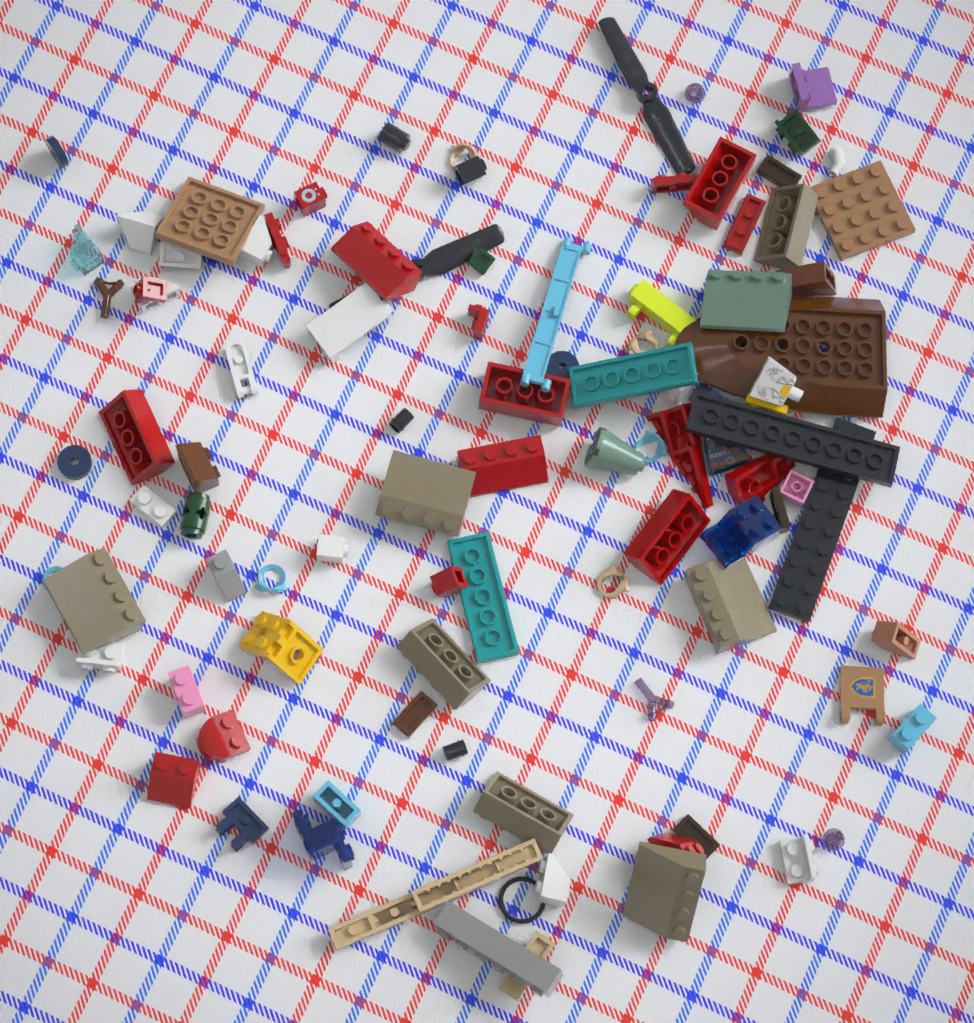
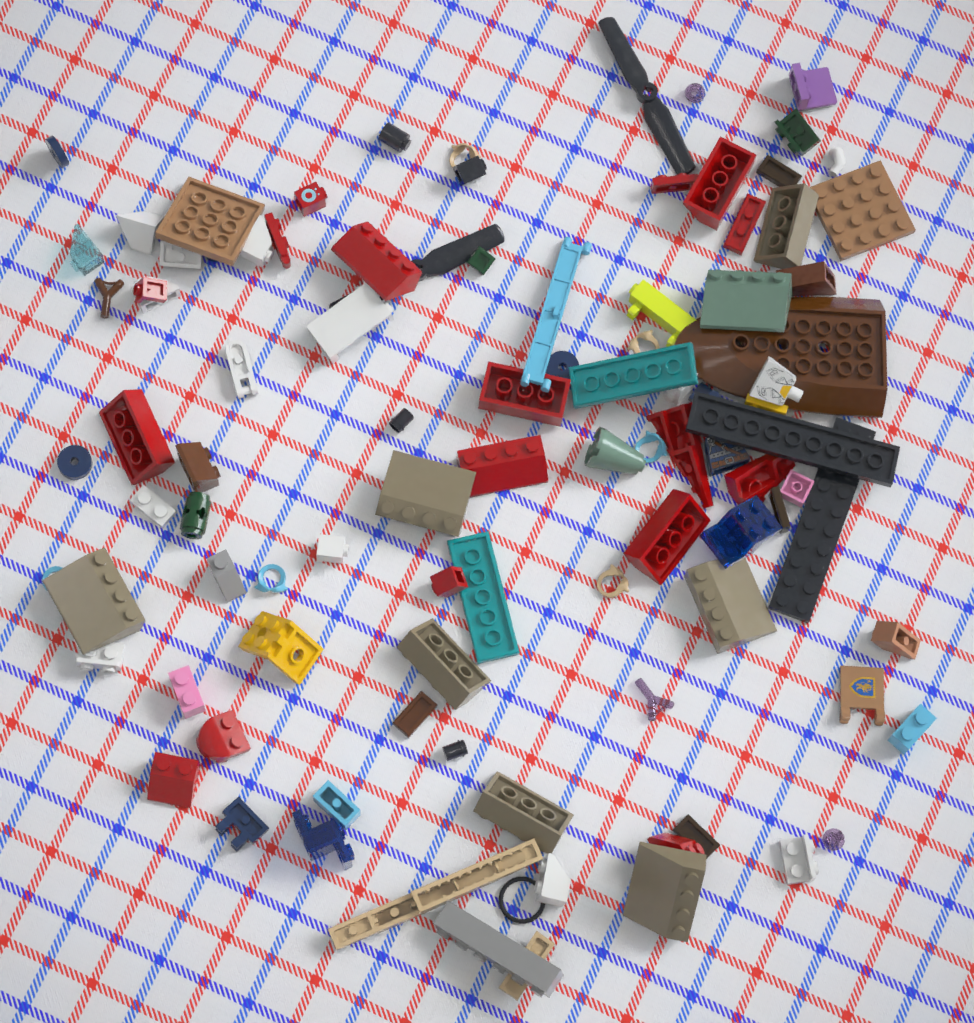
red bracket [468,304,489,340] -> none

